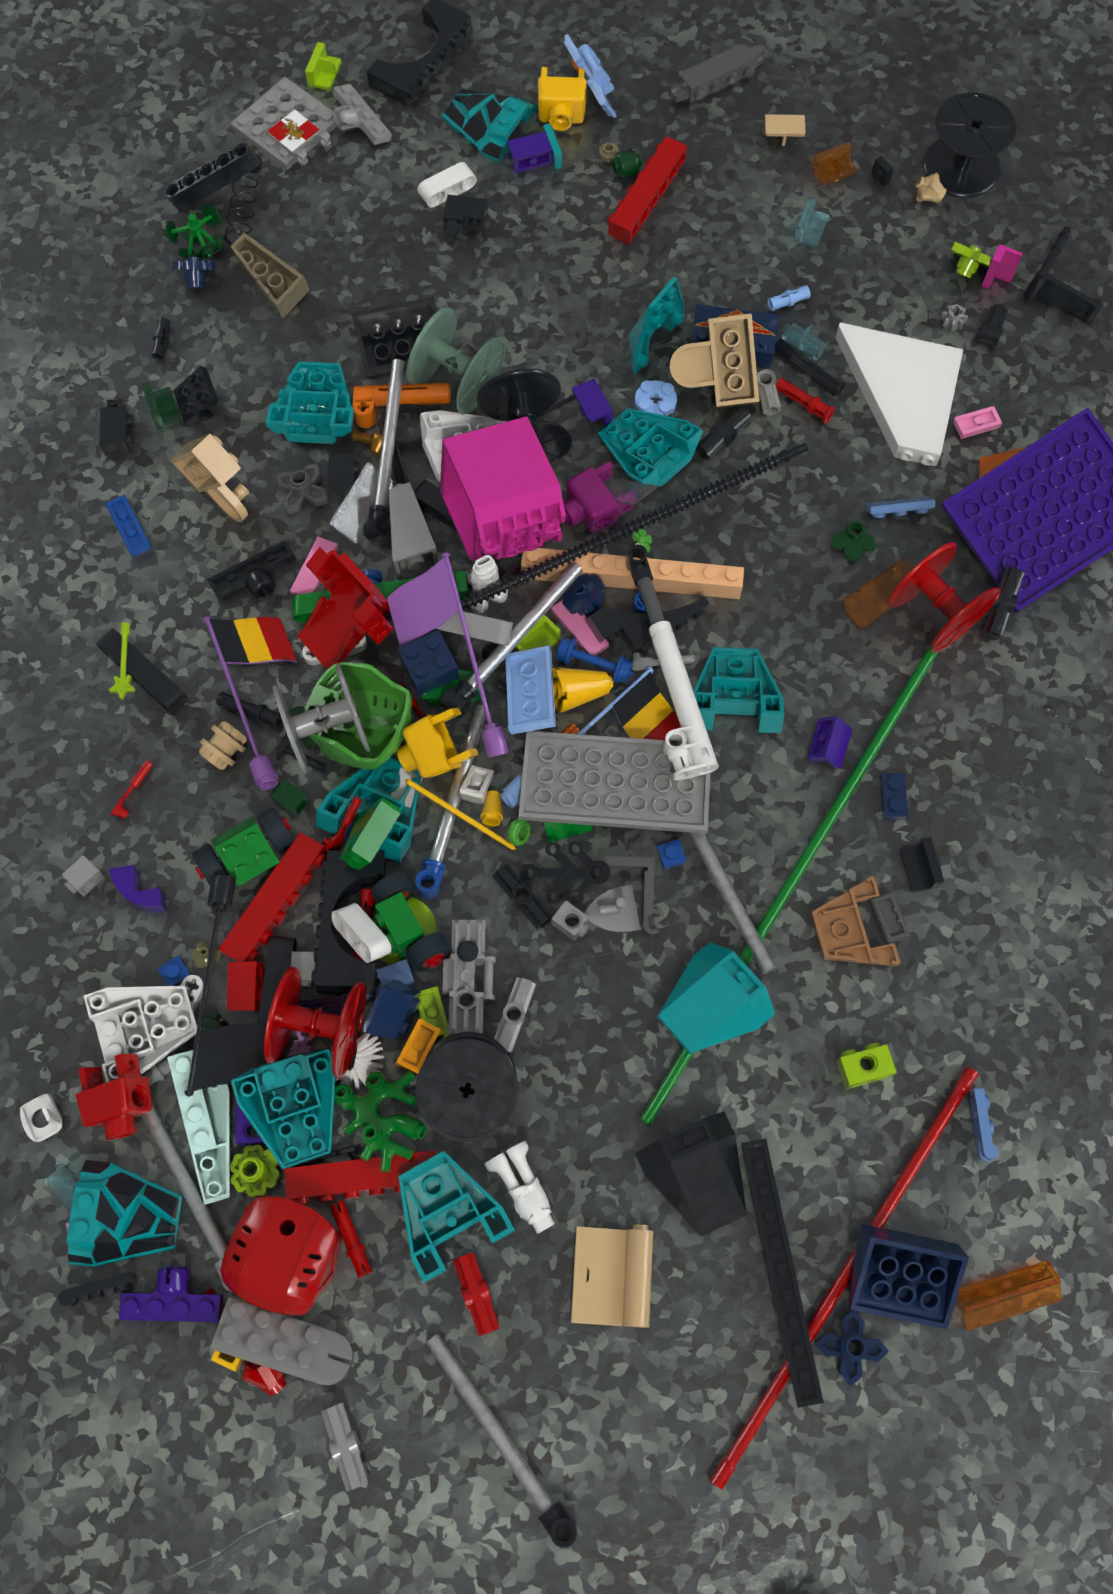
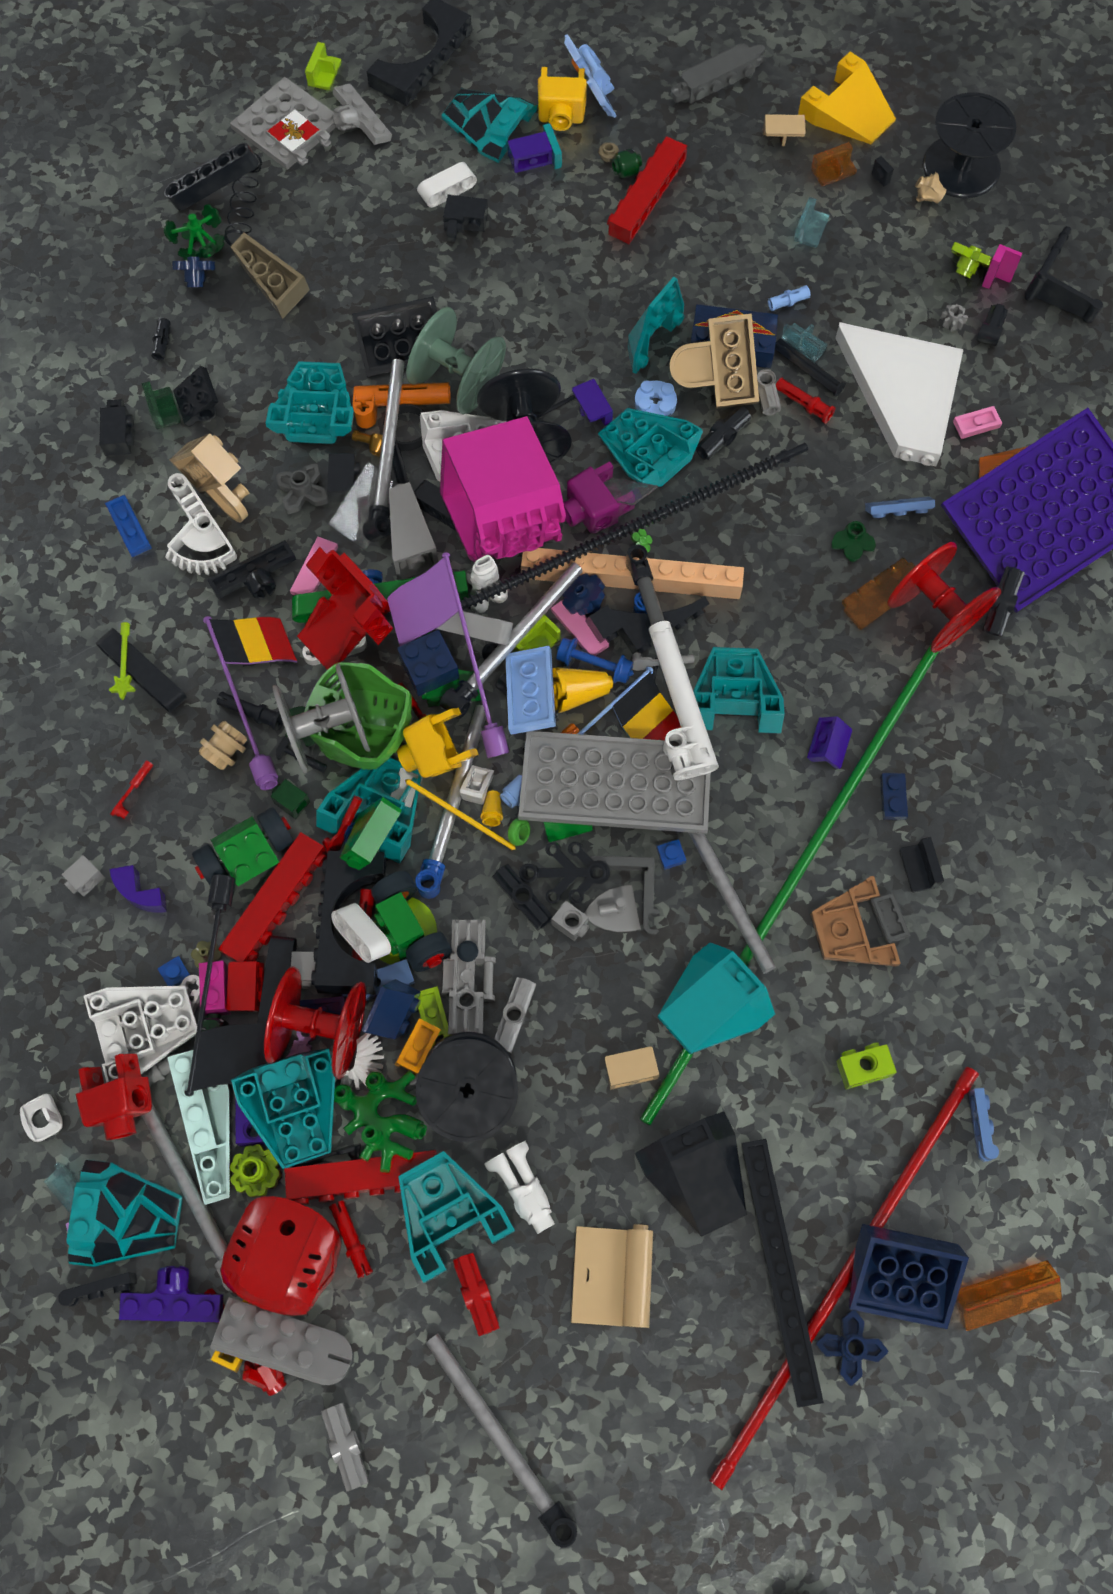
none -> white arm [165,473,237,575]
none -> dark pink brick [199,961,231,1016]
none -> tan panel [605,1046,659,1090]
none -> yellow wedge [798,51,896,144]

